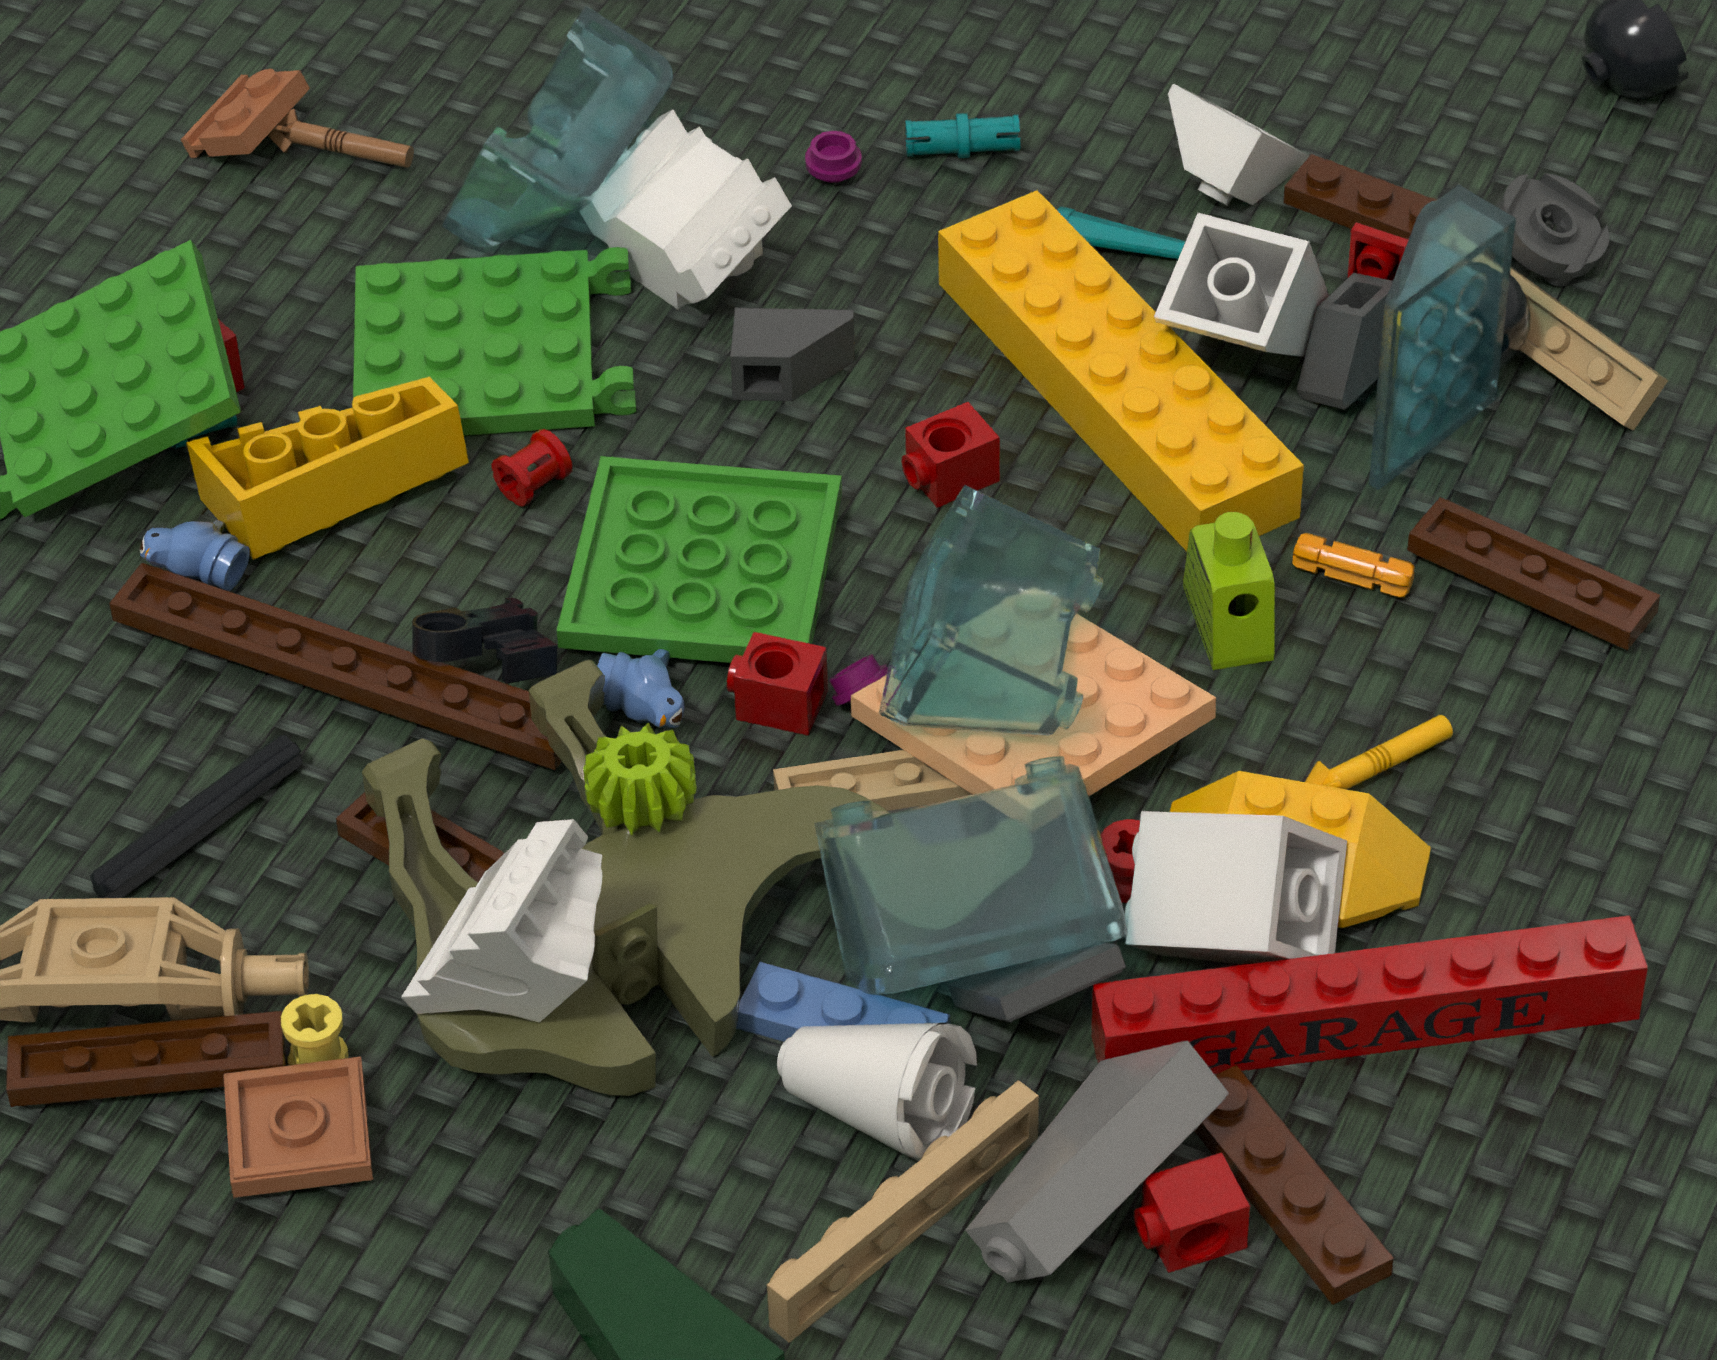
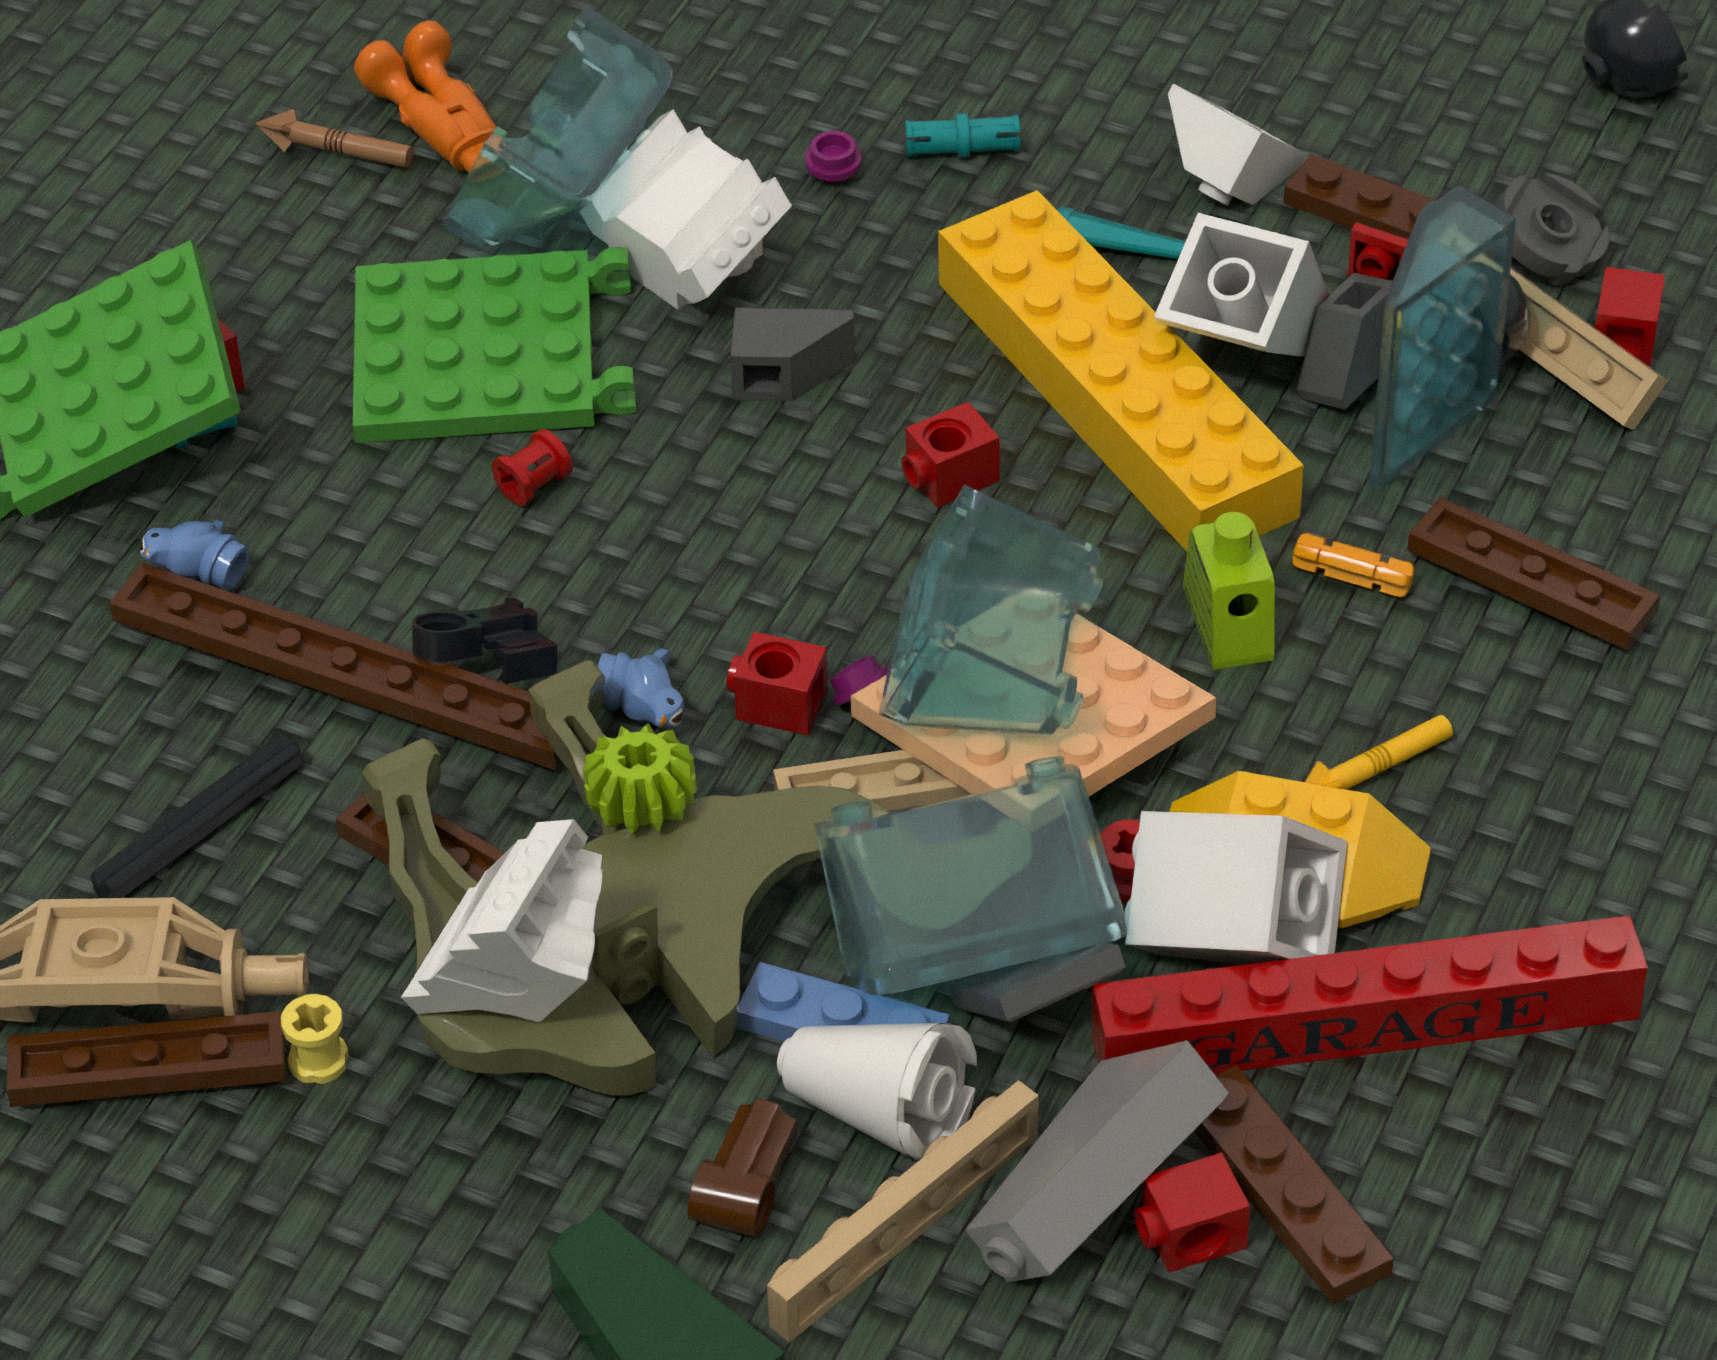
nougat plate [181,69,310,158] -> none
yellow wedge [186,376,469,560] -> none
nougat plate [224,1056,373,1198] -> none
bright green plate [556,456,842,663] -> none
none -> orange piece [354,21,511,180]
none -> reddish brown piece [688,1098,797,1239]
none -> red brick [1595,267,1665,366]

